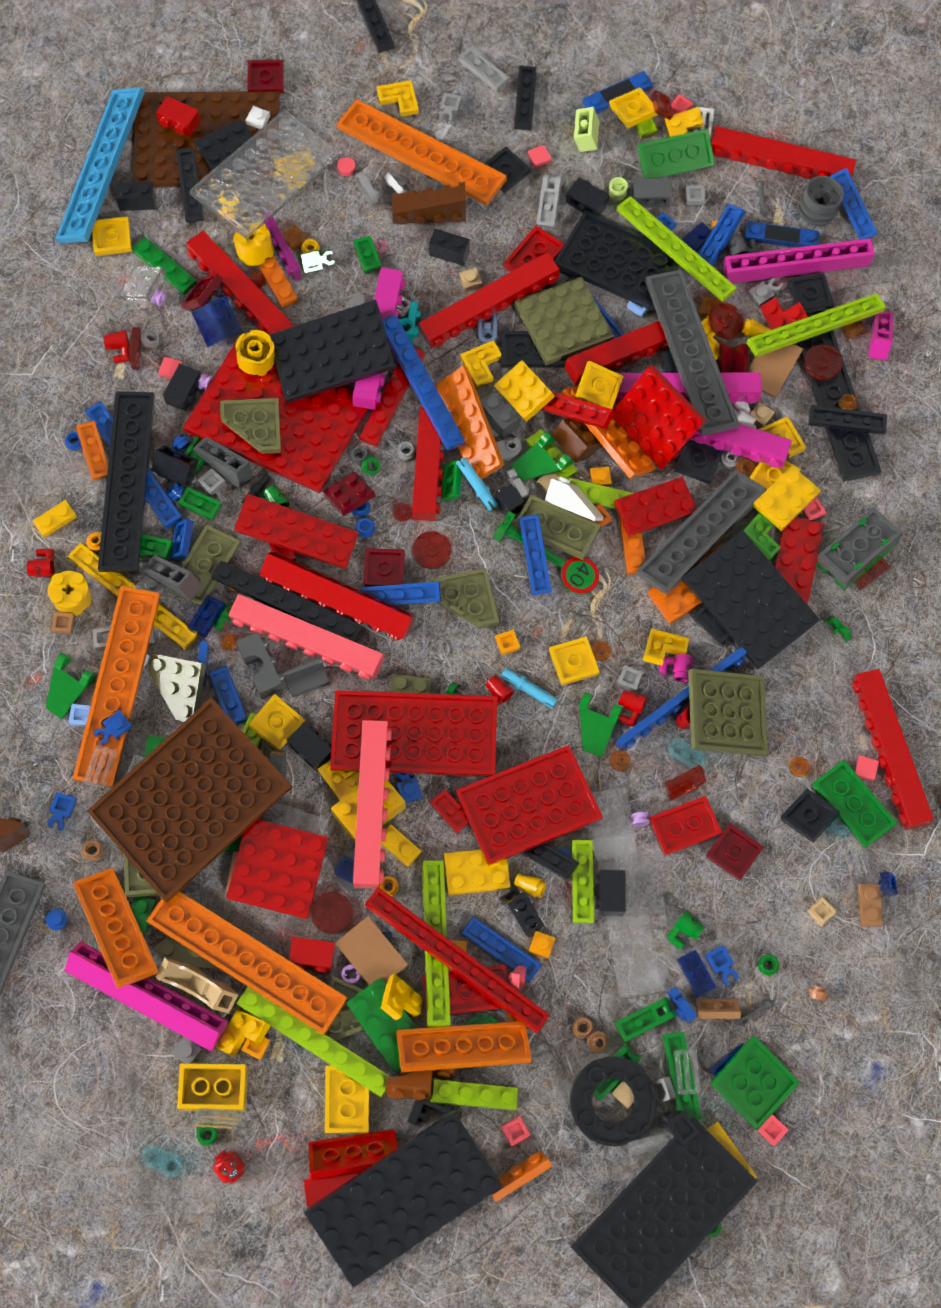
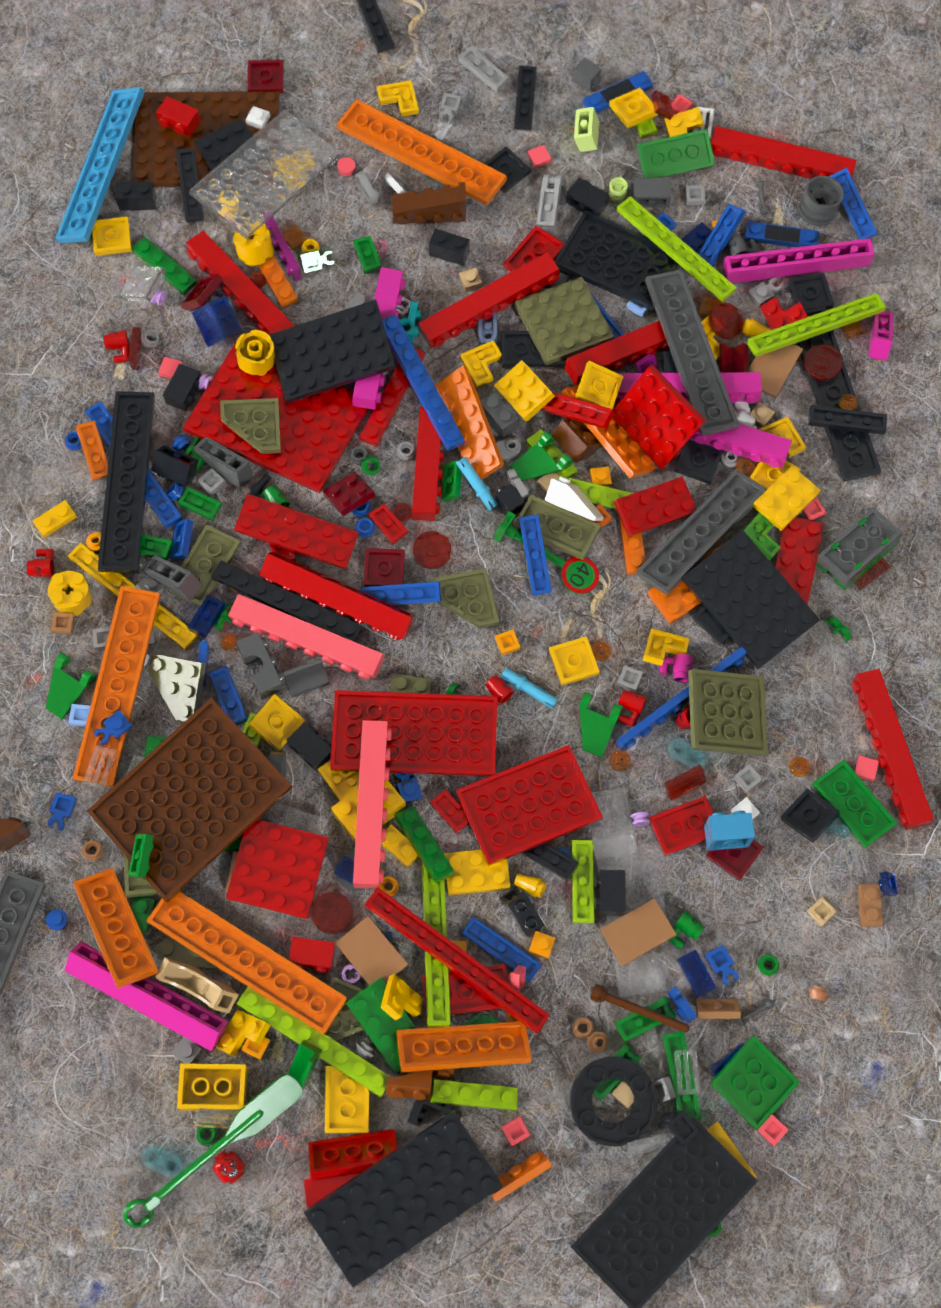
none -> piece [123,1074,302,1228]
none -> green plate [128,834,153,878]
none -> green panel [288,1040,322,1091]
none -> light grey plate [354,1041,375,1061]
none -> red plate [369,503,408,545]
none -> green plate [394,806,455,883]
none -> dark grey brick [573,57,601,91]
none -> reddish brown piece [590,984,690,1032]
none -> medium nougat tile [600,898,677,967]
none -> magenta plate [636,353,659,373]
none -> dark azure brick [704,810,755,851]
none -> white plate [730,797,760,820]
none -> light grey plate [733,764,763,794]

